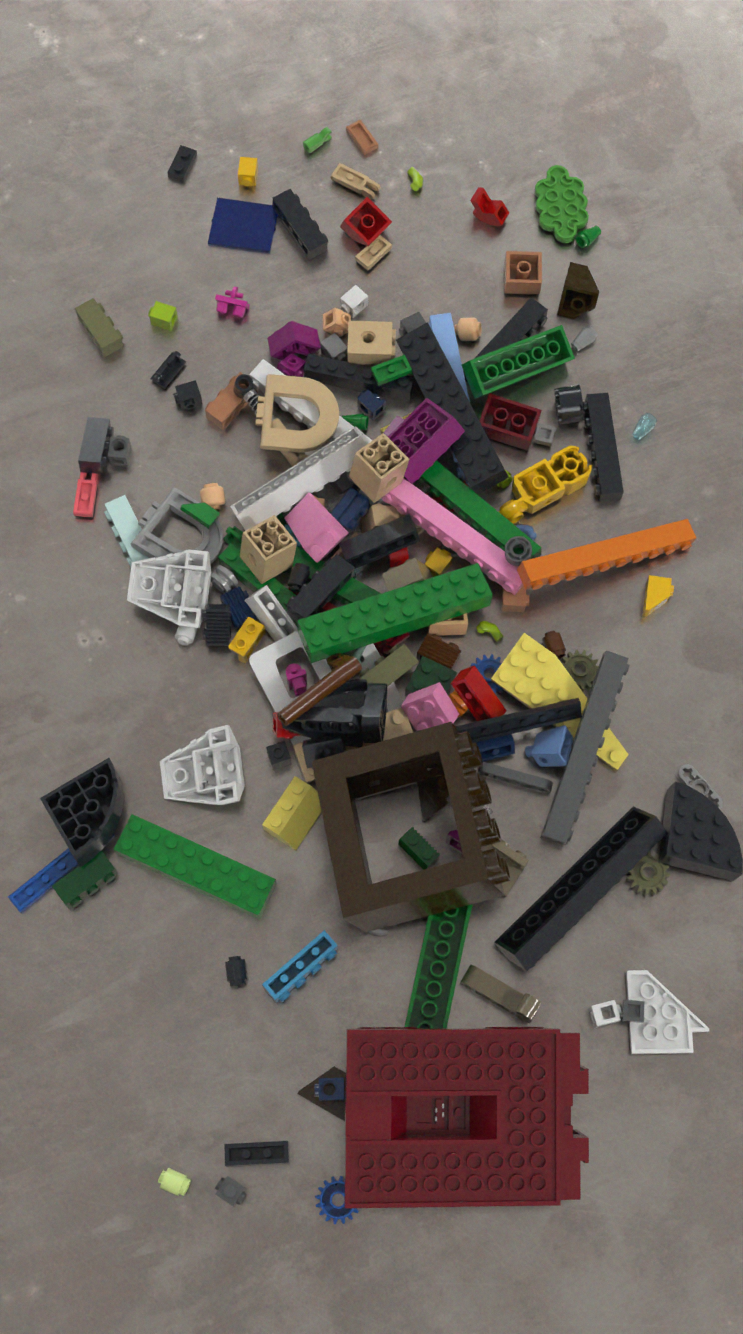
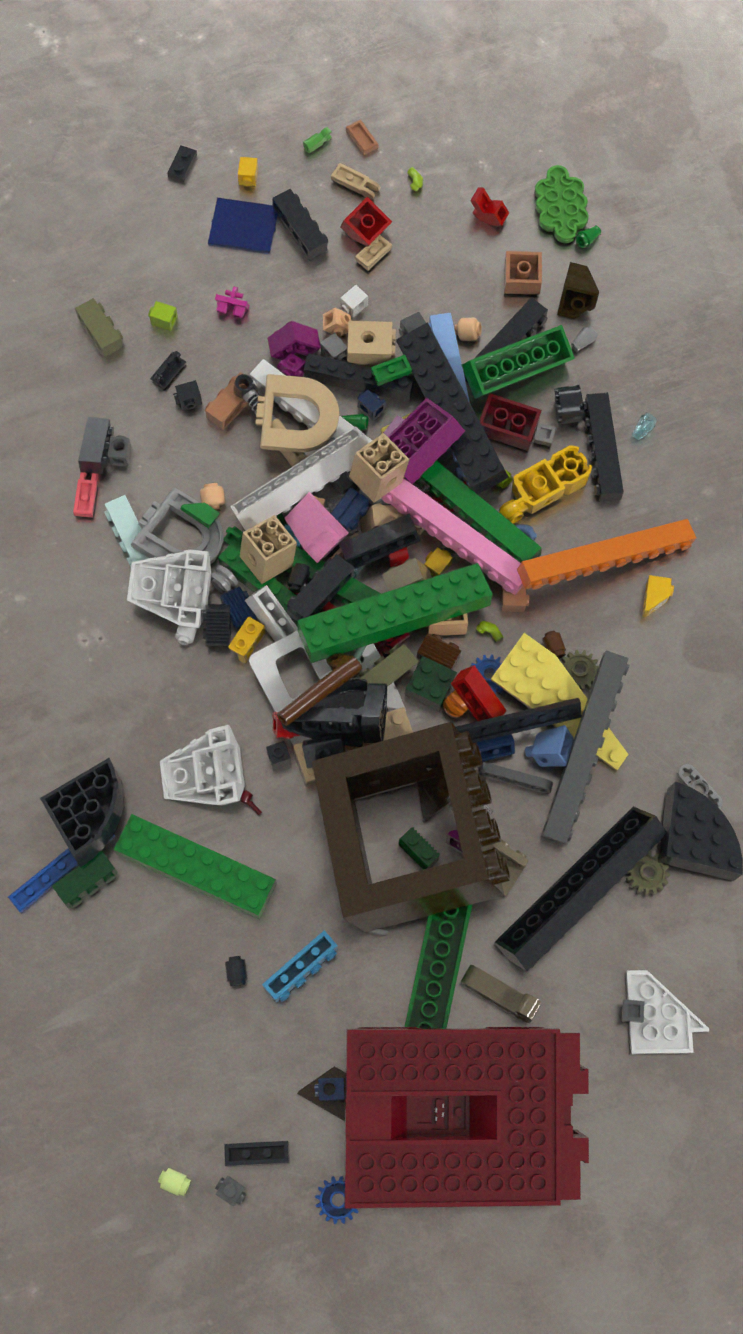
light yellow slope [262,776,322,850] -> none
dark pink hips [286,663,307,697] -> none
bright pink brick [401,682,459,731] -> none
dark grey wheel [505,536,532,566] -> none
white brick [589,1000,622,1028] -> none
none -> dark red hand [240,790,262,815]

